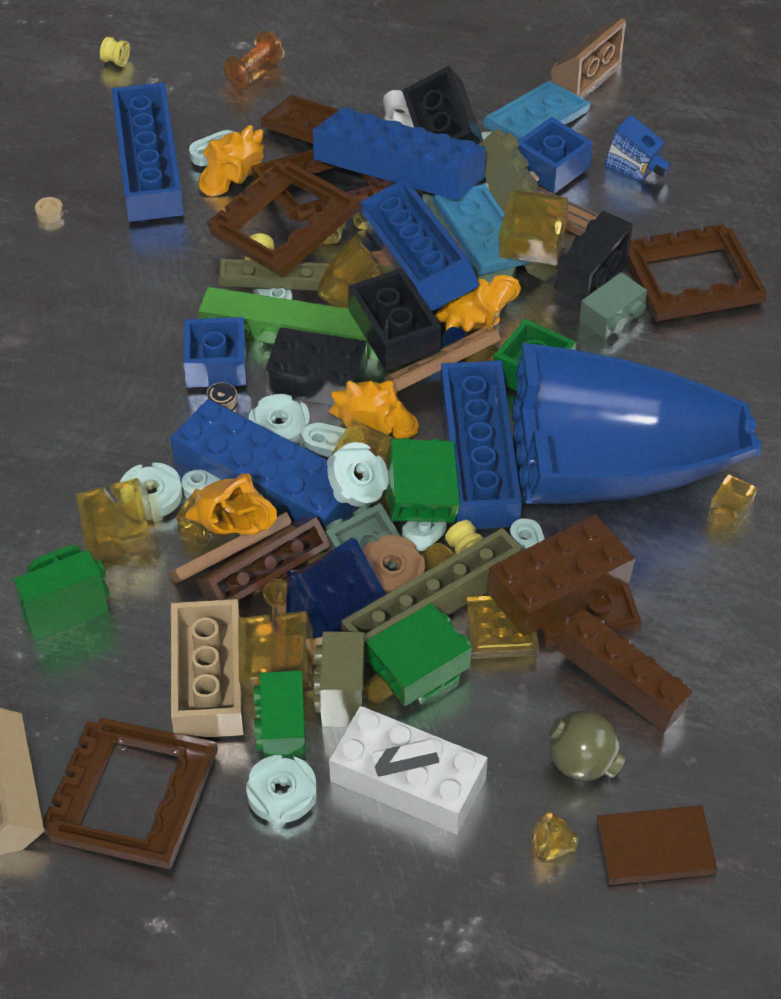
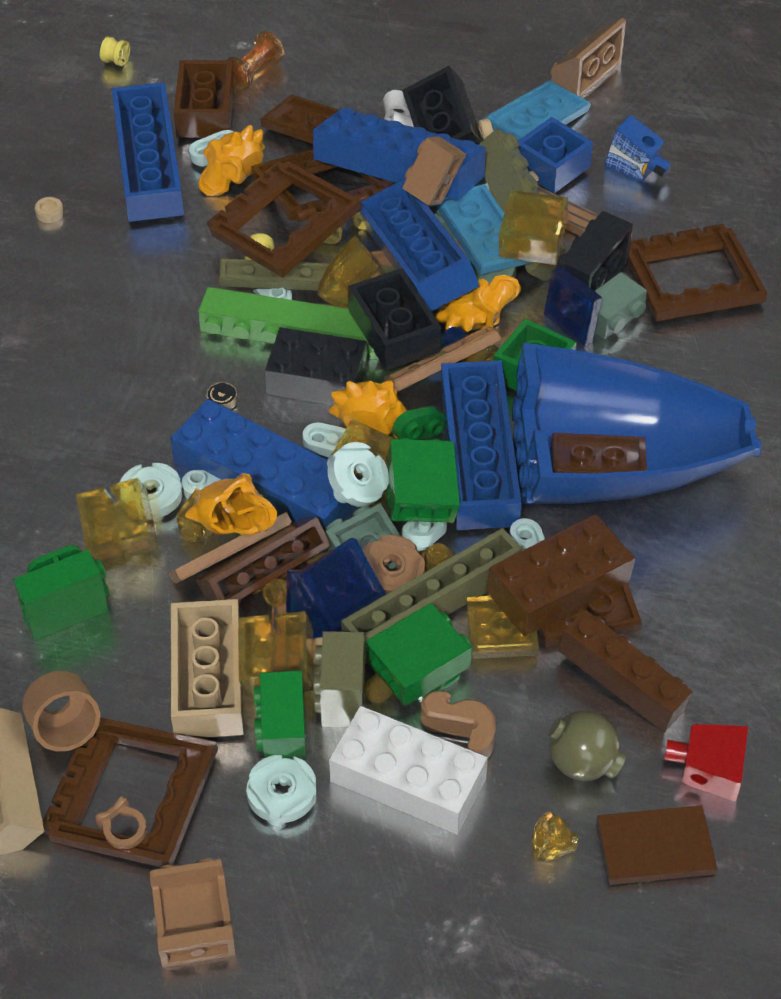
blue brick [183,317,247,388] -> none
light aqua plate [249,394,310,445] -> none
sticker [371,739,439,777] -> none
light yellow wheel [445,520,483,554] -> none
clear yellow brick [708,474,757,532] -> none
none -> medium nougat piece [22,671,101,752]
none -> medium nougat piece [95,796,147,850]
none -> medium nougat panel [149,858,236,968]
none -> reddish brown brick [174,60,234,138]
none -> green plate [392,406,445,440]
none -> medium nougat brick [402,137,466,206]
none -> medium nougat animal [421,691,496,760]
none -> tan tile [477,118,493,140]
none -> clear blue plate [543,266,603,346]
none -> reddish brown tile [551,433,647,473]
none -> red torso [664,724,748,801]

